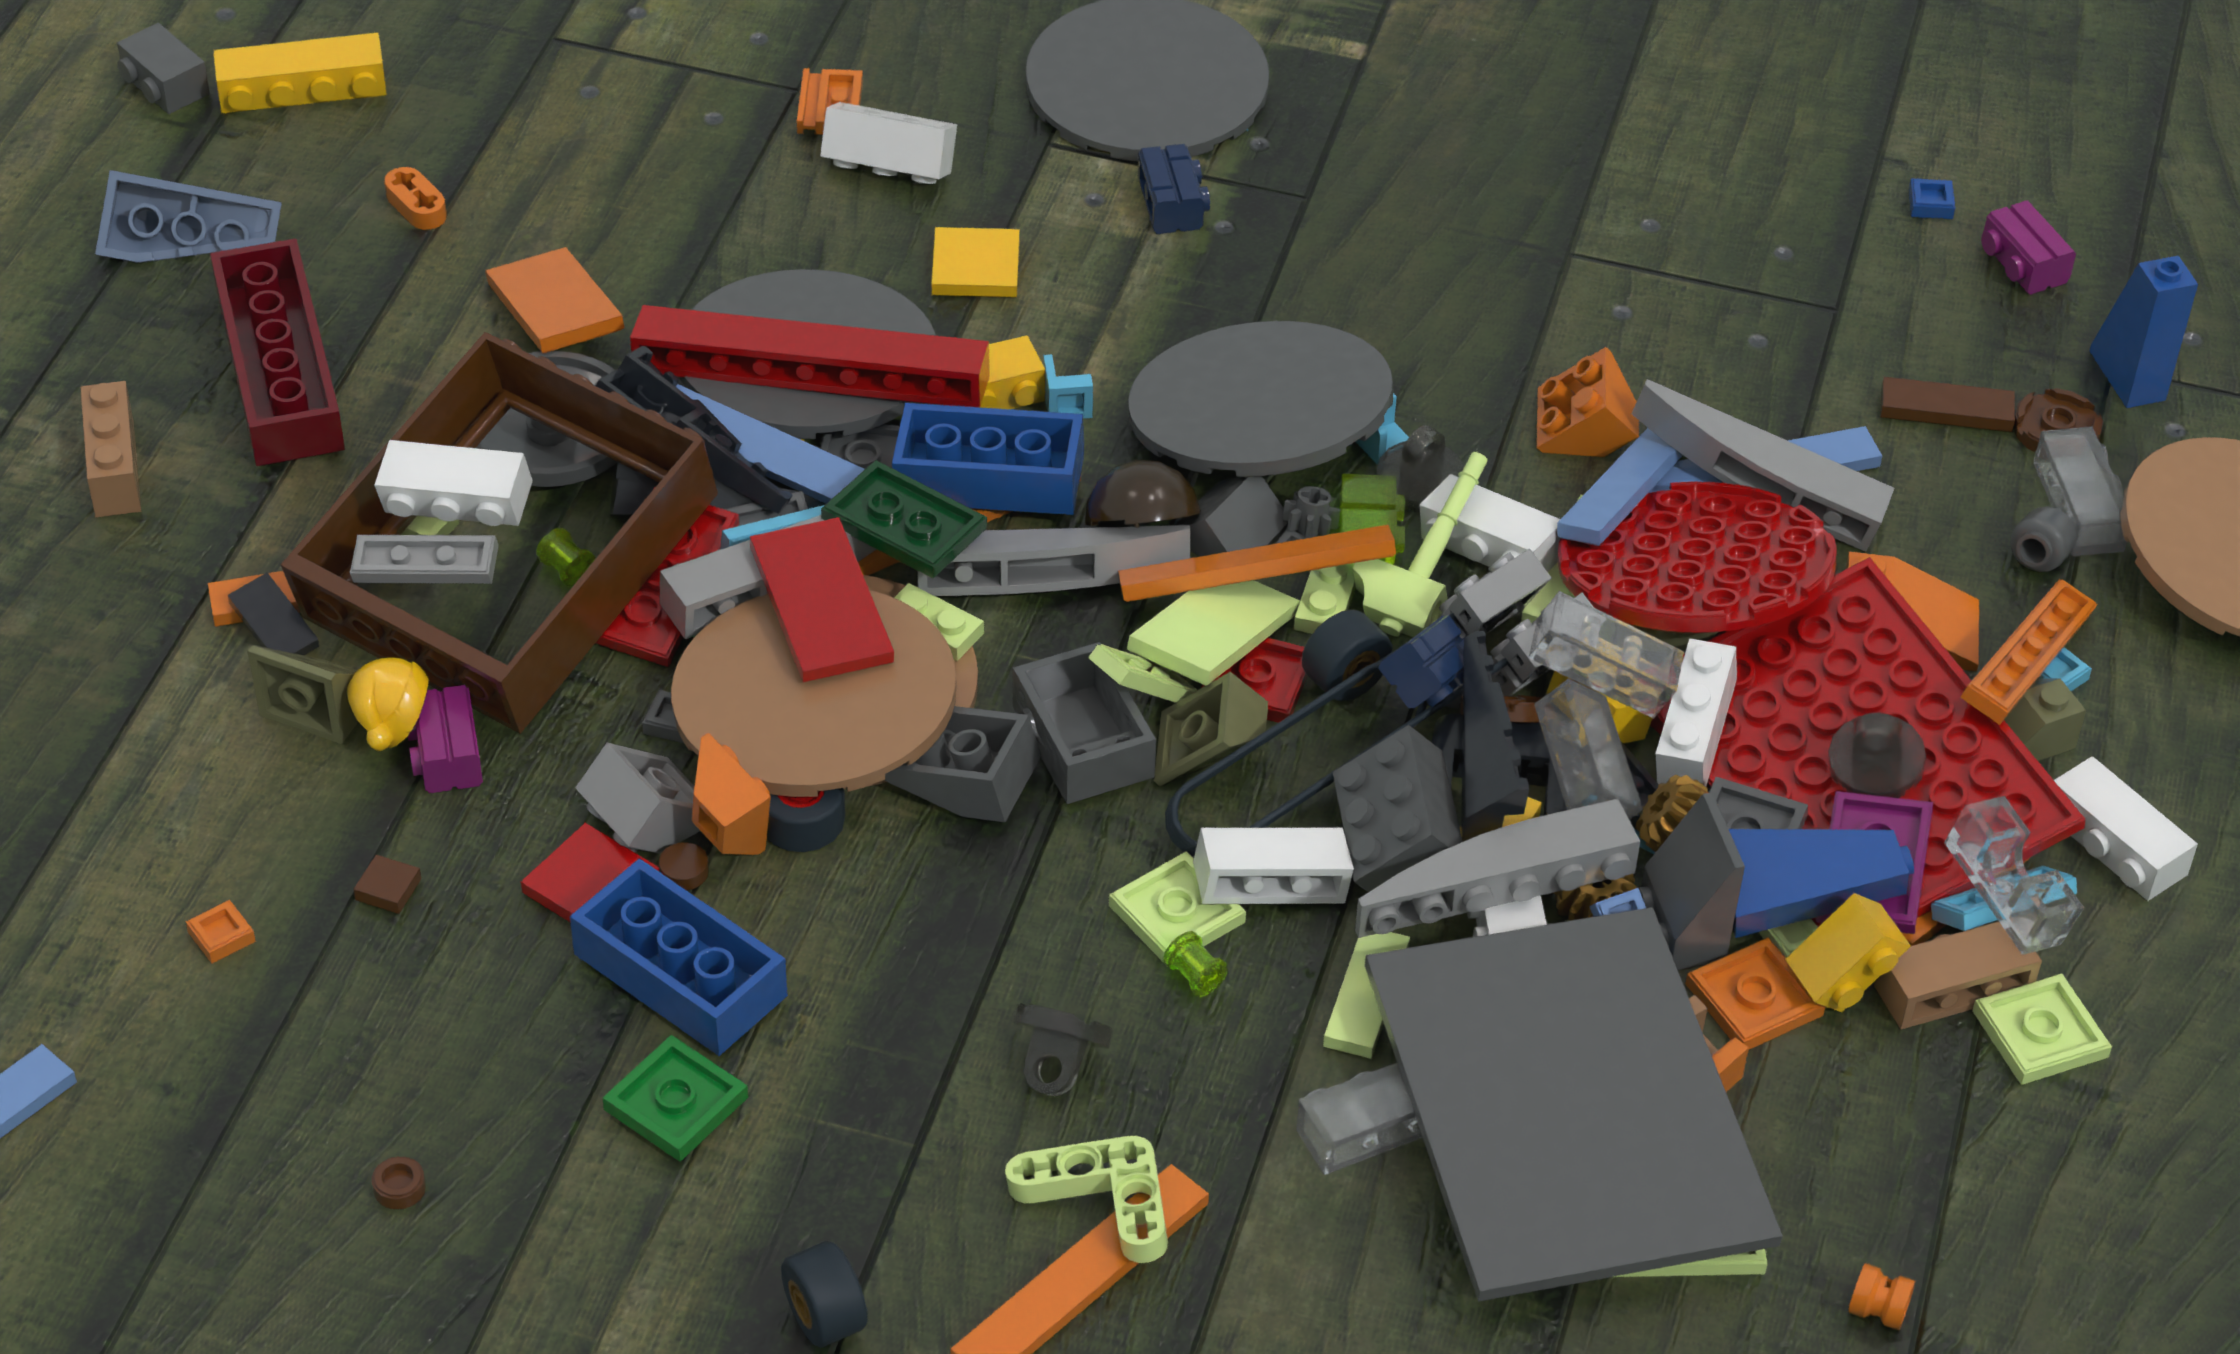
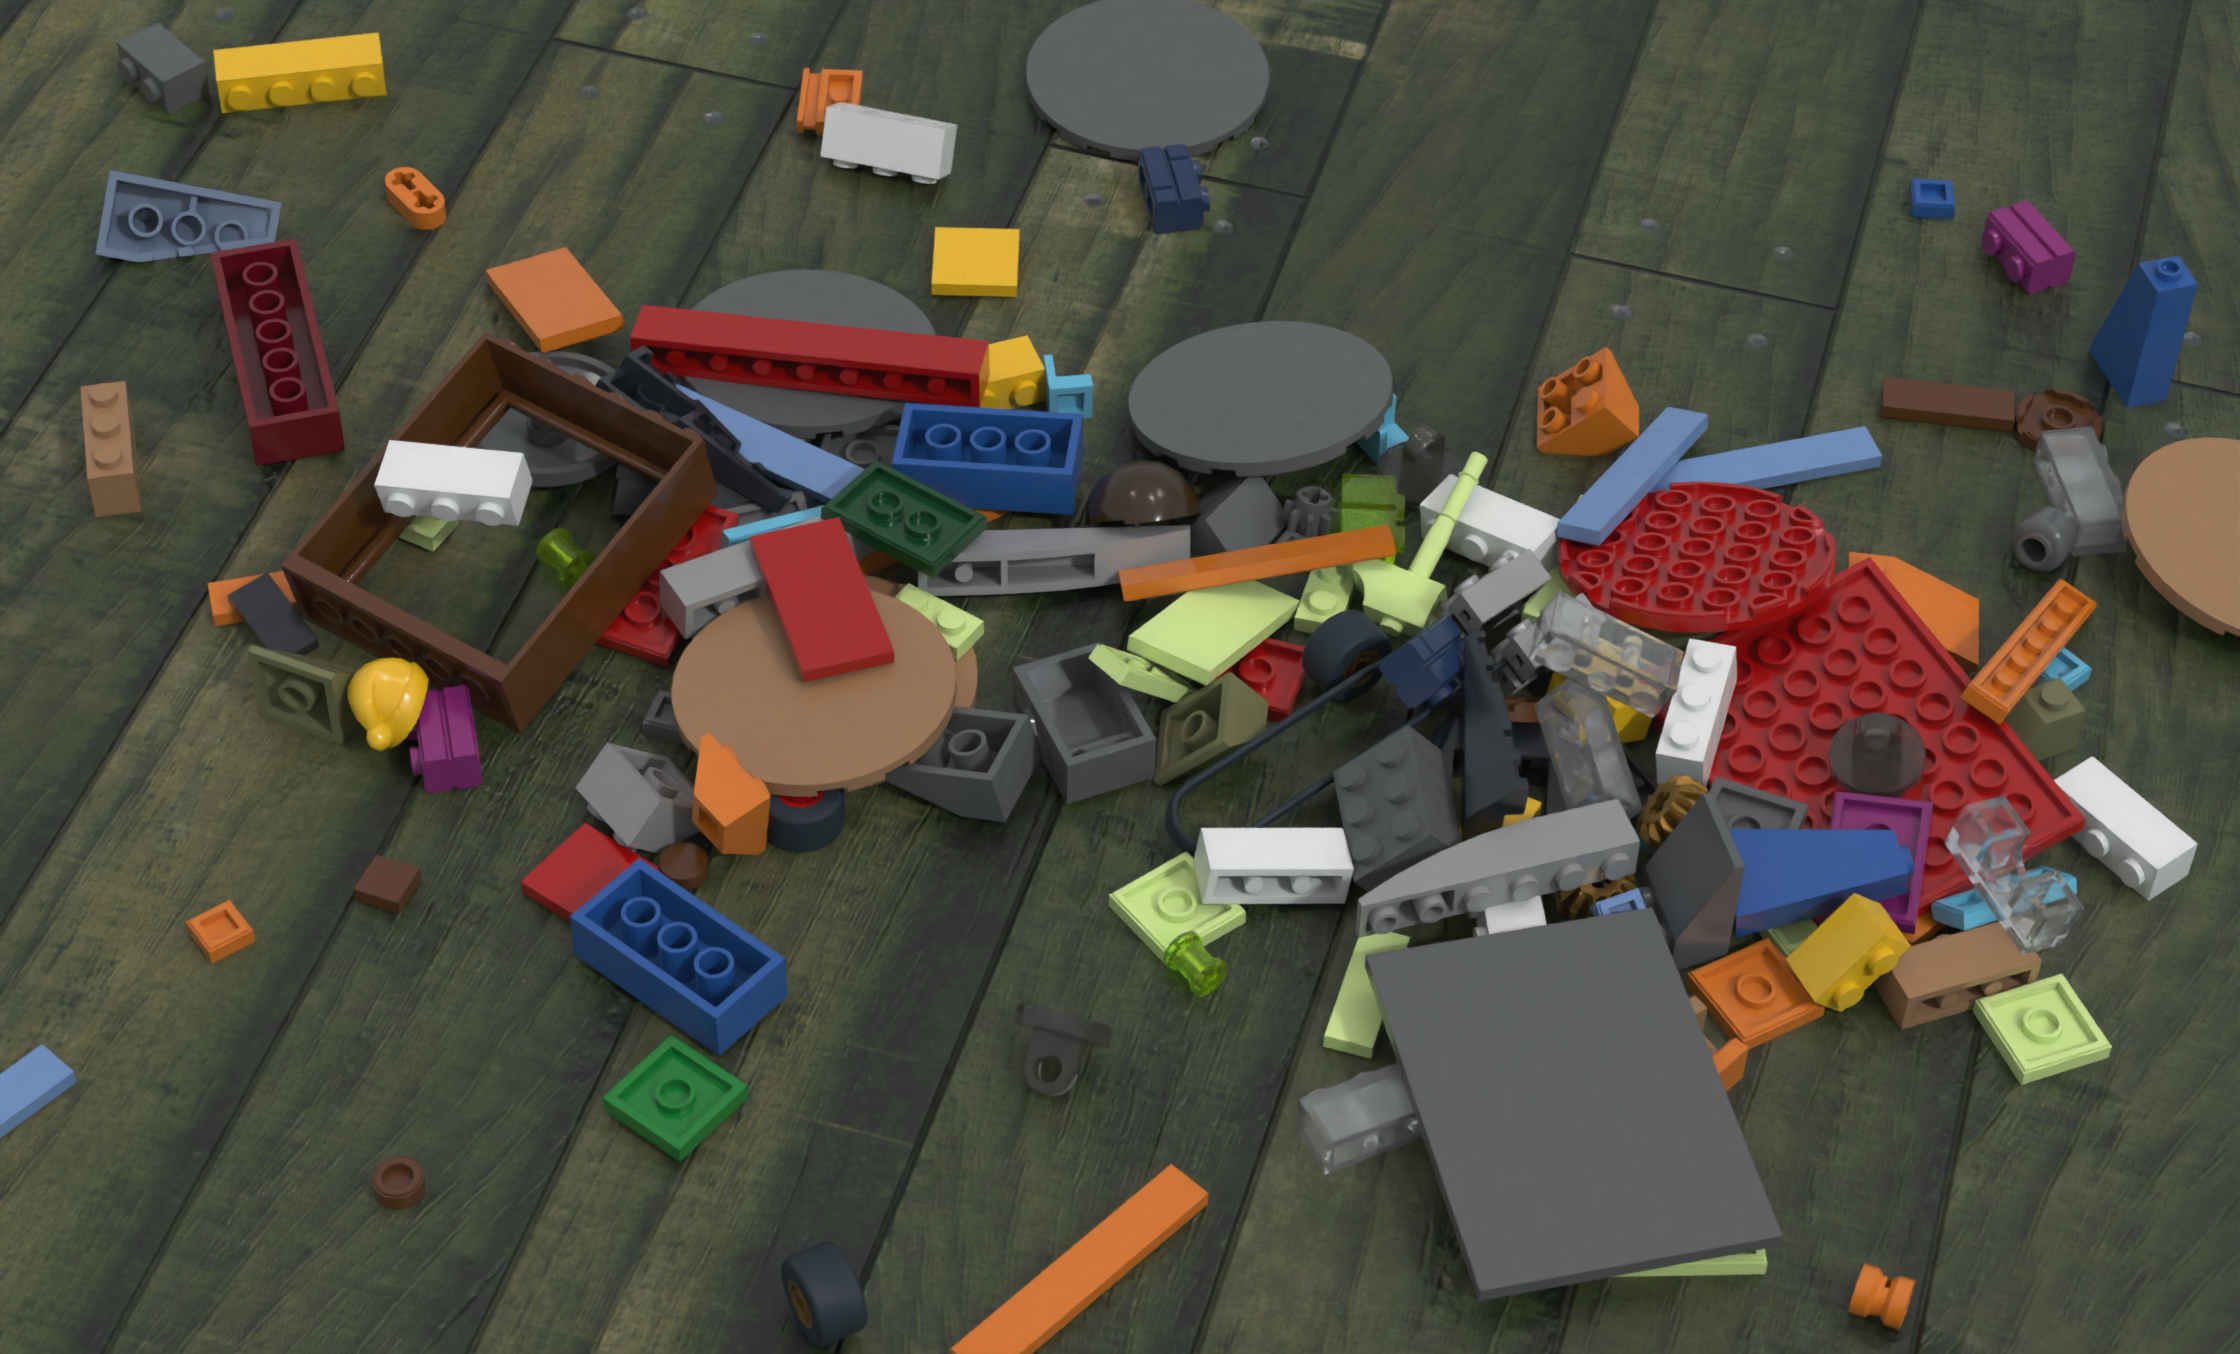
light grey tile [350,535,499,584] -> none
yellowish green beam [1005,1136,1168,1263] -> none
light grey slope [1631,379,1894,552] -> none

